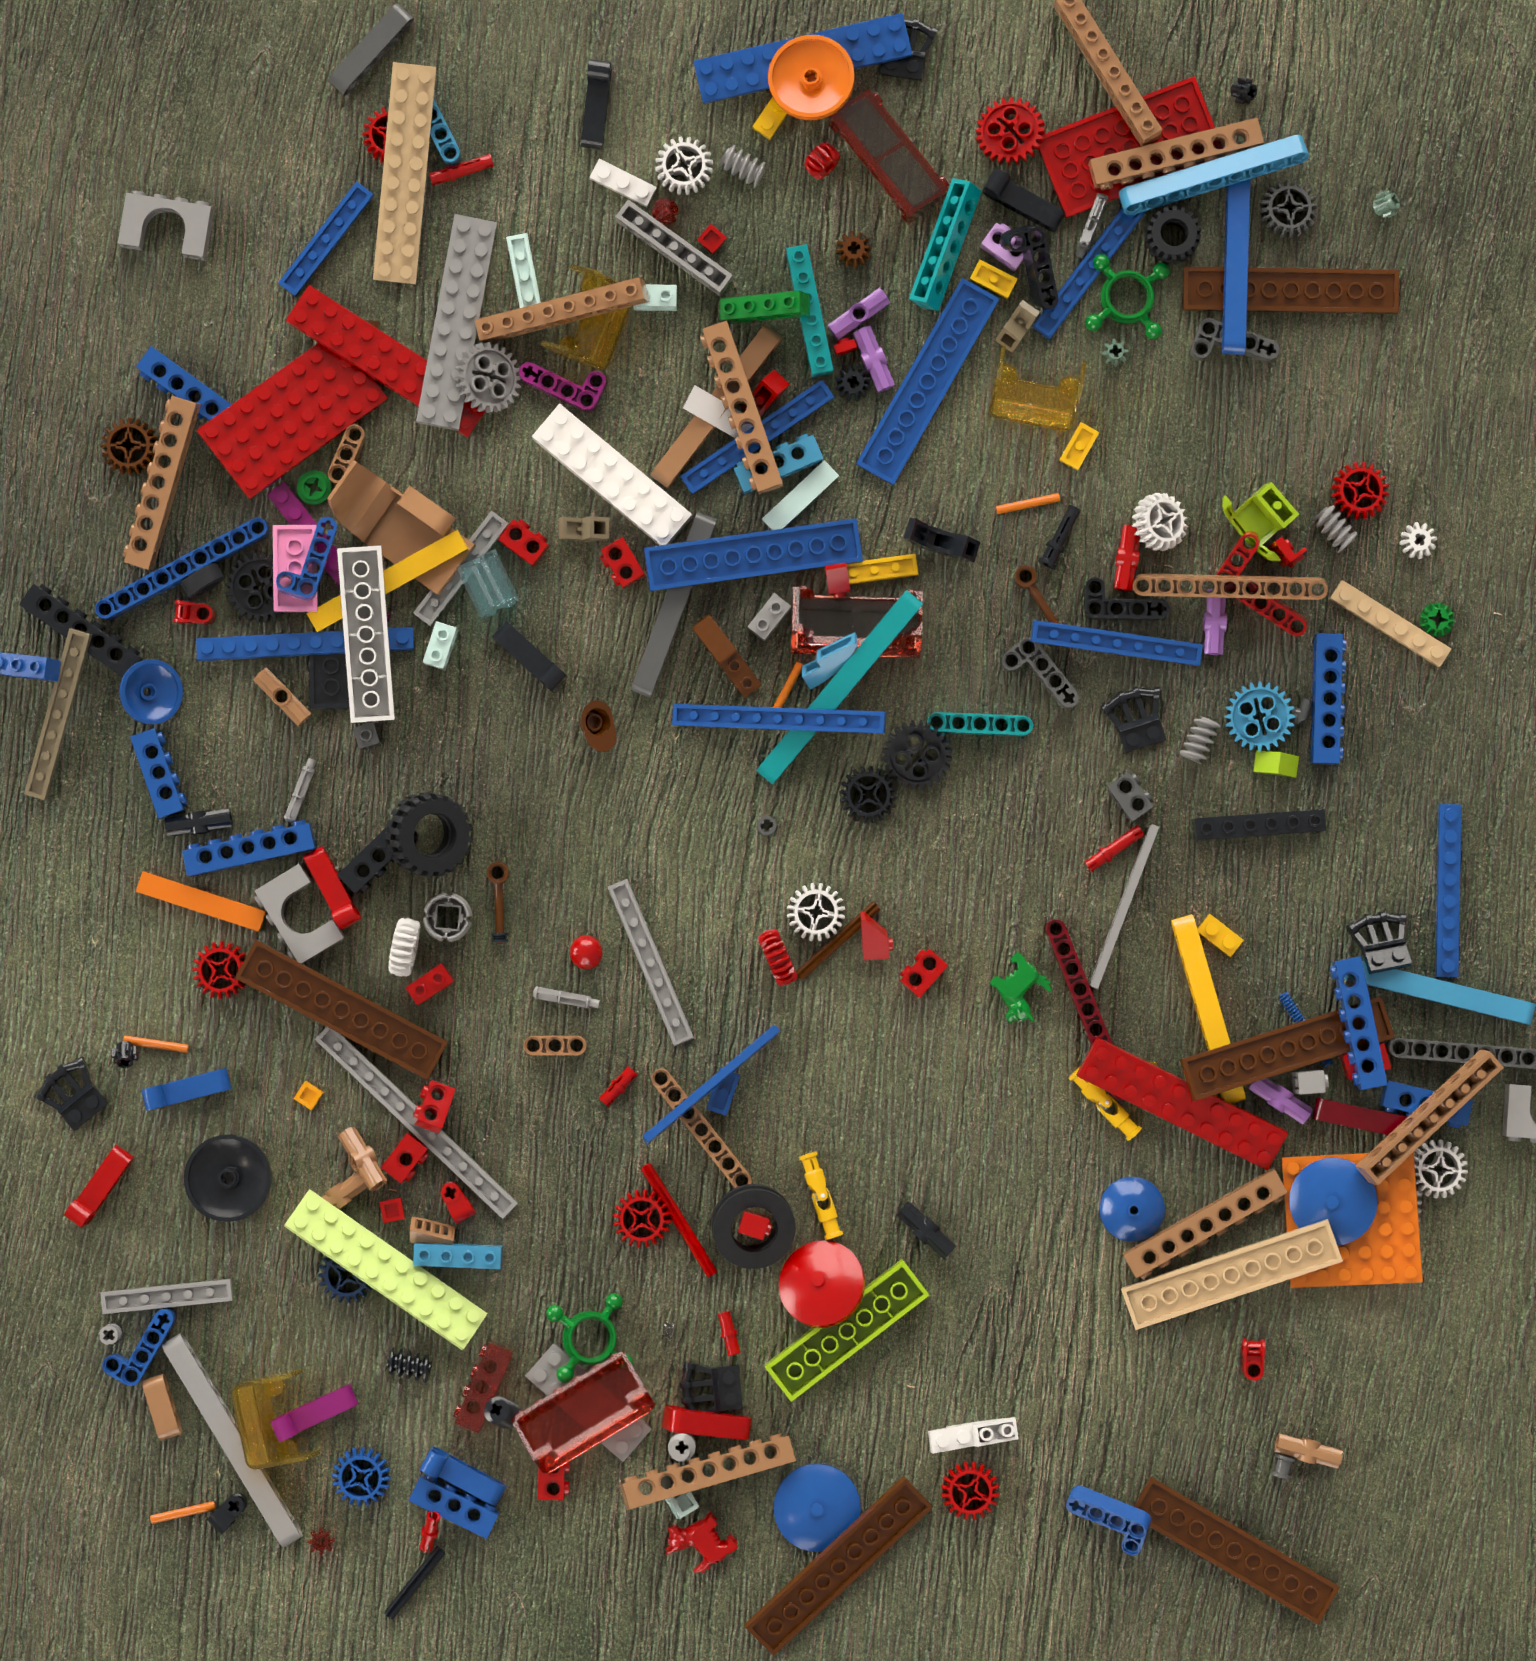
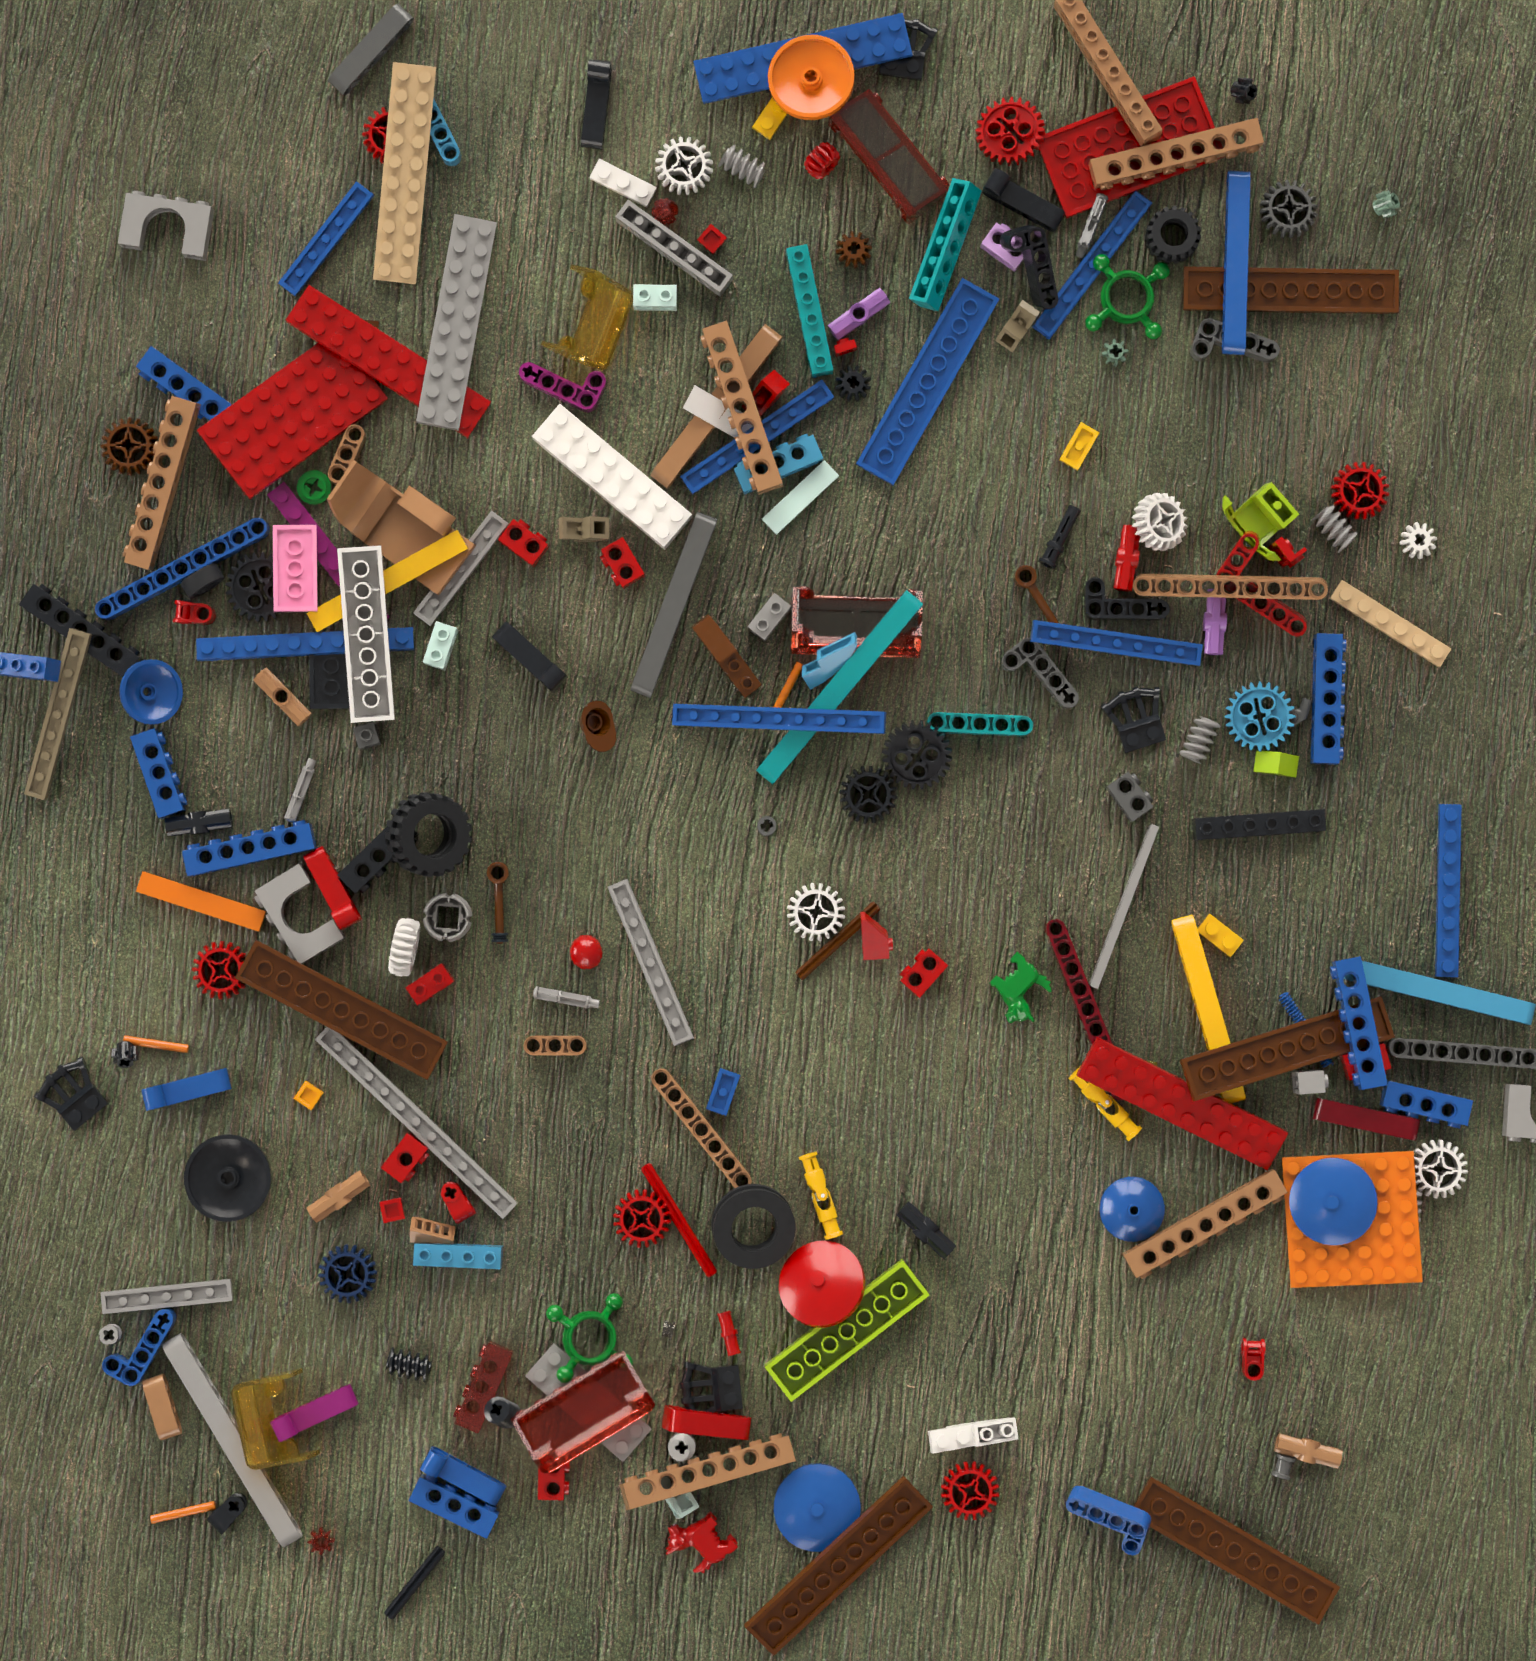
red beam [64,1144,134,1228] -> none
blue beam [276,517,337,601] -> none
yellowish green plate [284,1189,488,1350] -> none
blue gear [332,1447,391,1507] -> none
medium nougat piece [338,1127,387,1191] -> none
red brick [413,1080,456,1133] -> none
red pin [419,1511,441,1553] -> none
red pin [429,154,494,186] -> none
light grey gear [454,342,521,413] -> none
clear light blue brick [456,549,519,618] -> none
medium nougat brick [475,277,649,343] -> none
light aqua tile [506,233,541,308] -> none
red pin [599,1066,638,1107] -> none
blue tile [642,1025,780,1146] -> none
blue plate [643,518,863,591] -> none
green brick [720,290,810,324] -> none
red brick [738,1209,772,1240] -> none
red gear [758,929,797,987] -> none
red slope [825,563,850,599] -> none
yellow tile [847,554,919,585] -> none
medium lavender piece [853,326,895,393] -> none
black arch [904,518,981,562] -> none
yellow plate [969,259,1018,299] -> none
clear yellow windscreen [989,346,1087,431] -> none
orange bar [996,493,1061,515] -> none
red pin [1084,825,1145,873] -> none
beam [1118,135,1309,215] -> none
tan plate [1121,1219,1343,1330] -> none
medium lavender piece [1248,1078,1313,1124] -> none
black plate [1346,911,1412,974] -> none
medium nougat brick [1355,1049,1504,1185] -> none
green gear [1420,602,1455,637] -> none

